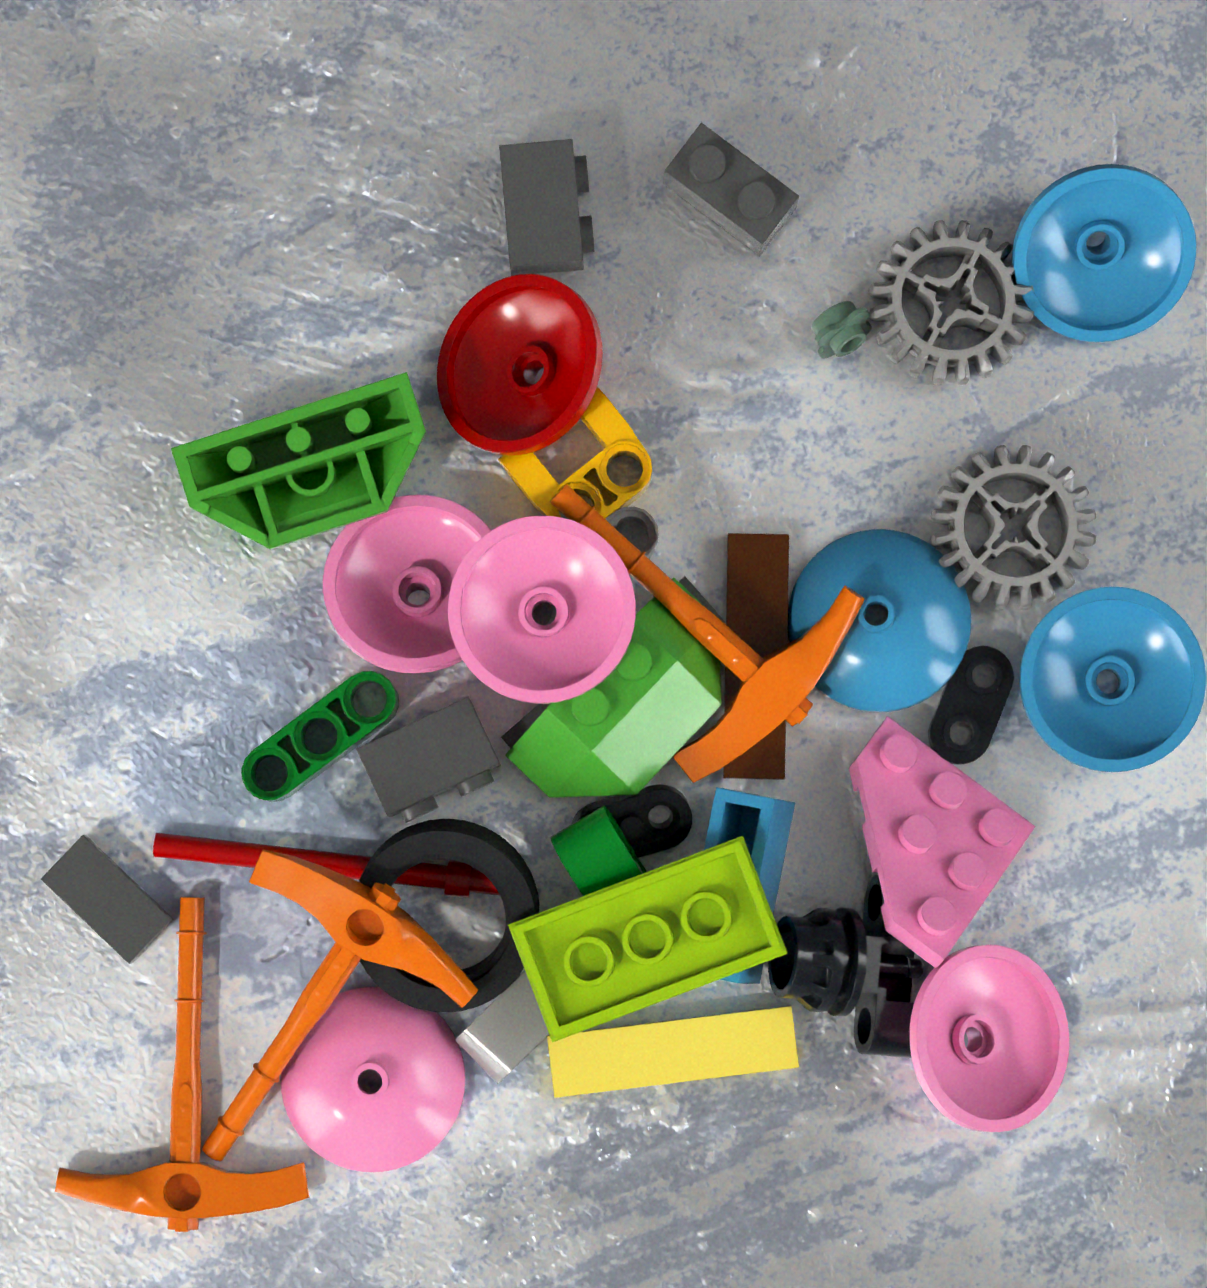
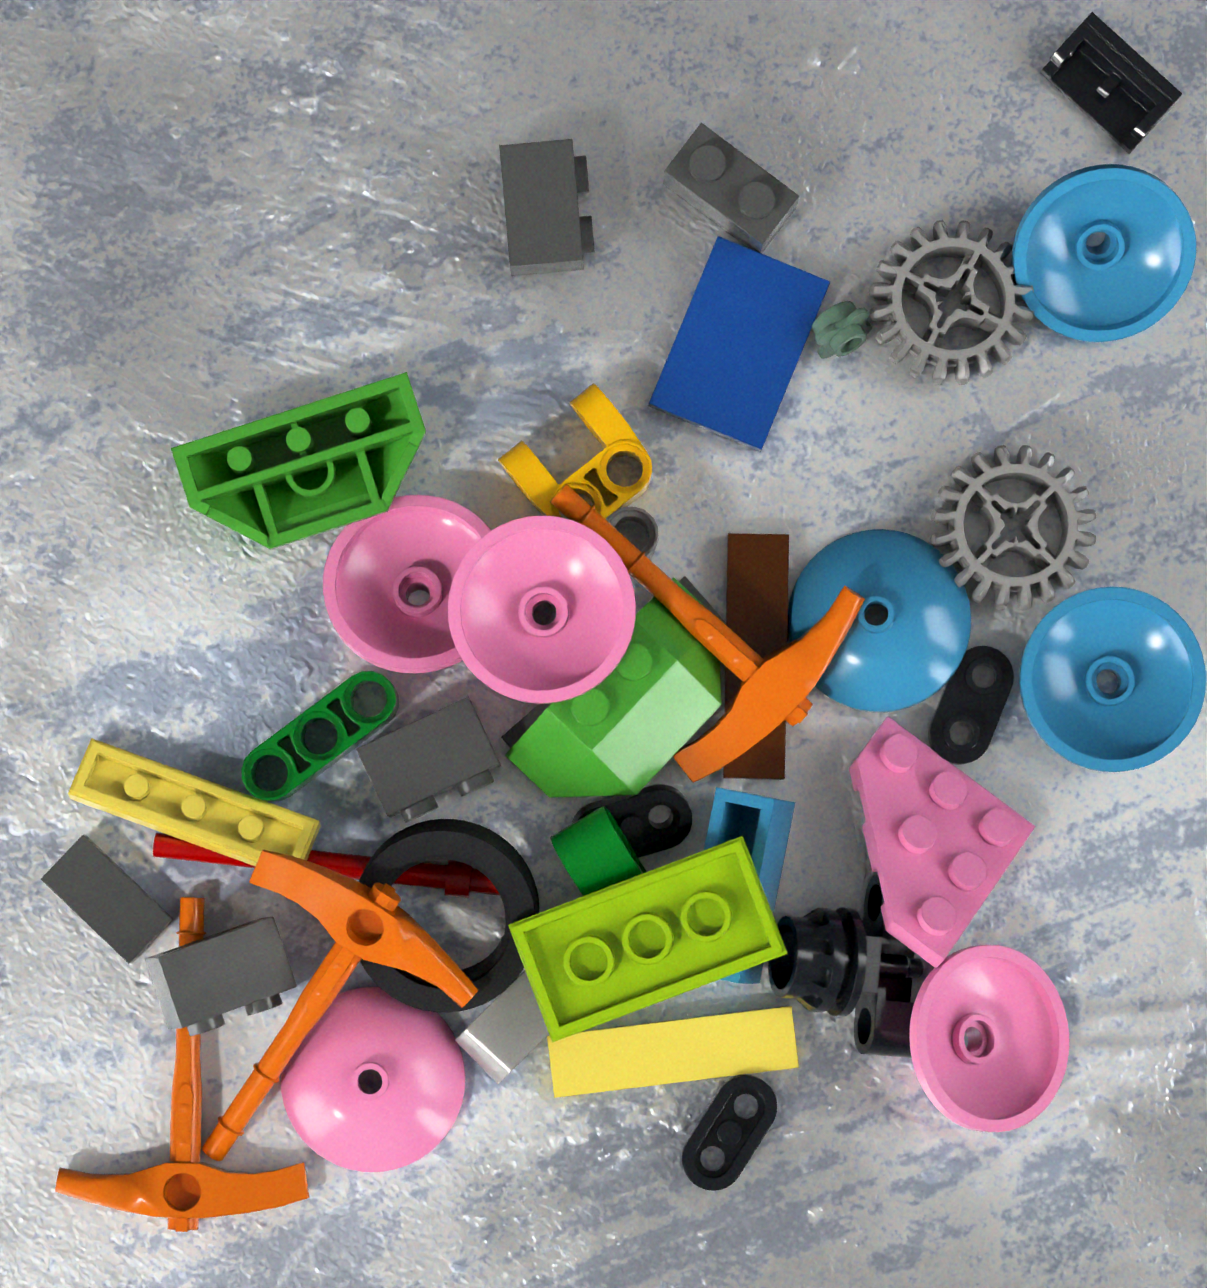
red dish [437,274,603,456] -> none
none -> light yellow tile [68,738,321,866]
none -> dark grey brick [145,916,297,1036]
none -> blue tile [648,236,830,452]
none -> black plate [682,1075,777,1191]
none -> black hinge [1040,12,1182,154]

